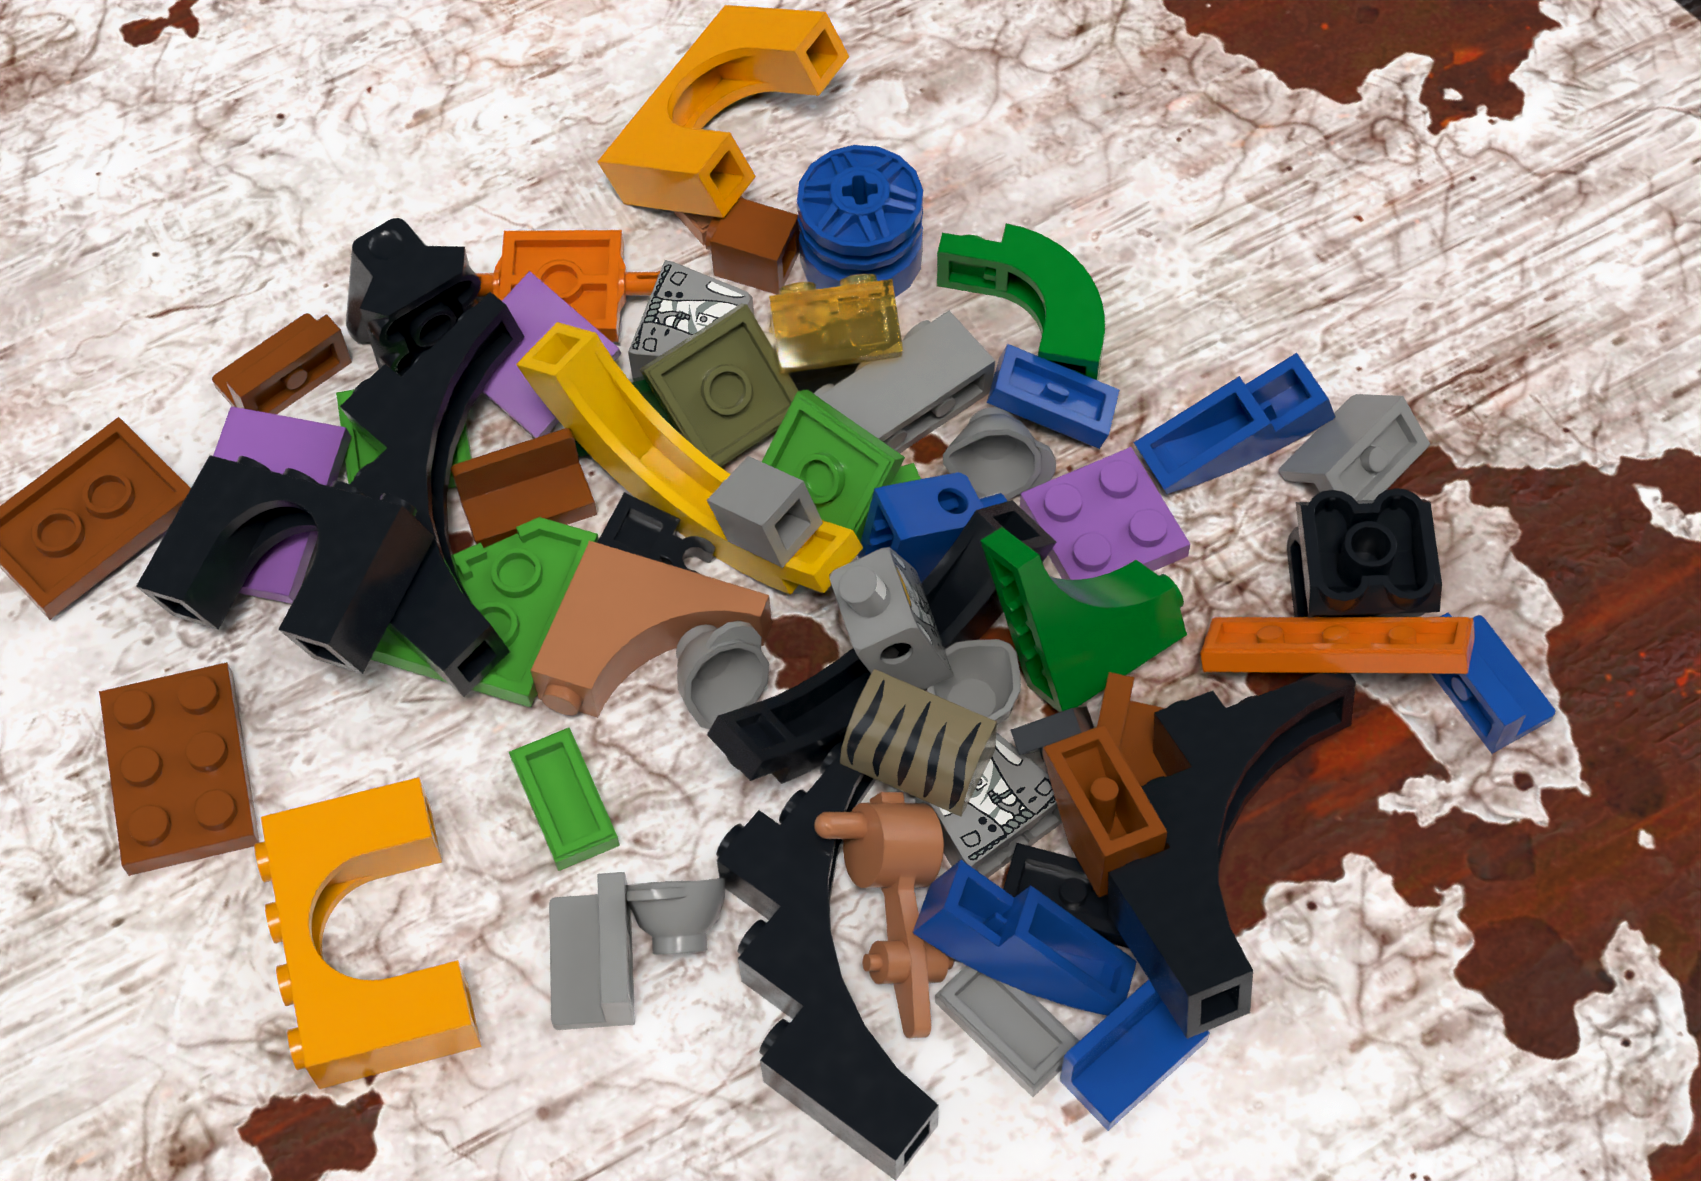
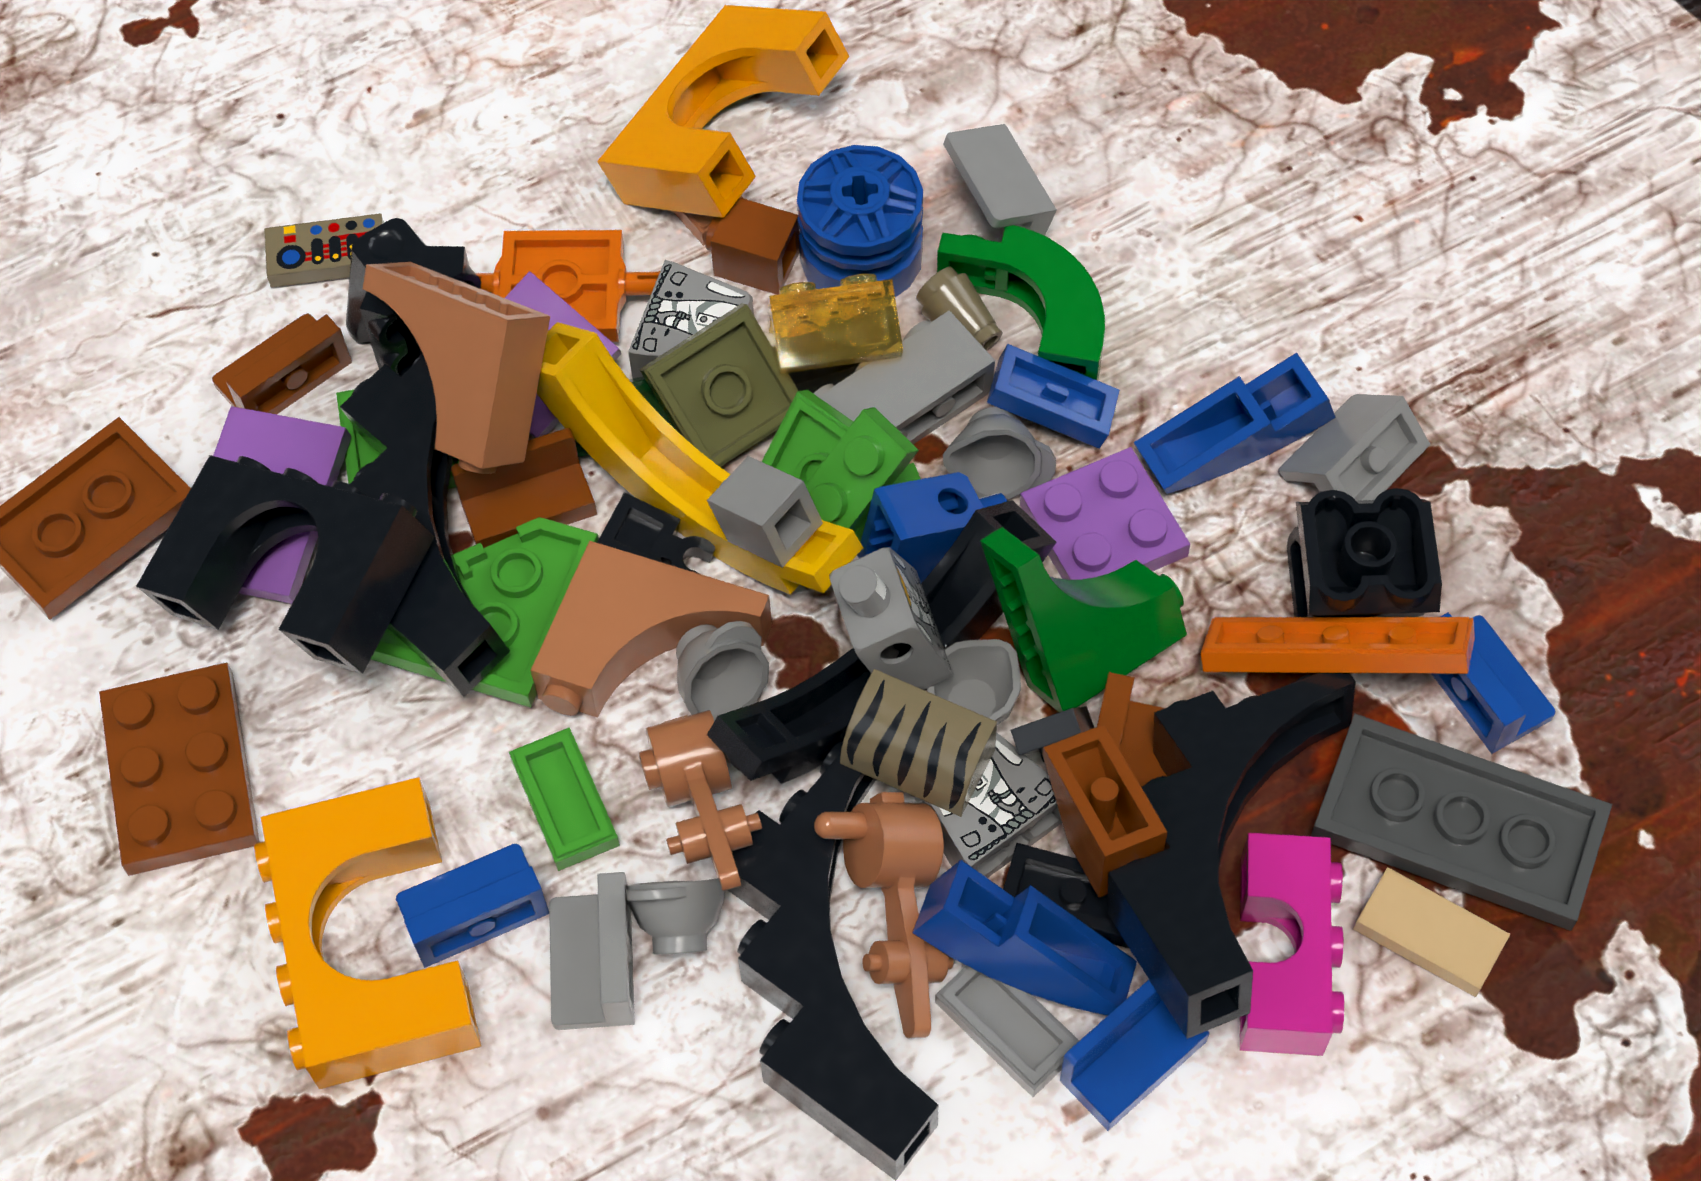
none -> dark tan tile [264,213,384,288]
none -> nougat arch [362,262,550,474]
none -> blue panel [396,844,549,968]
none -> nougat piece [639,710,762,891]
none -> bright green plate [806,407,919,532]
none -> dark tan cone [916,267,1003,351]
none -> light grey panel [943,124,1057,236]
none -> dark pink arch [1240,833,1344,1056]
none -> dark grey plate [1311,714,1612,931]
none -> tan tile [1353,867,1510,997]

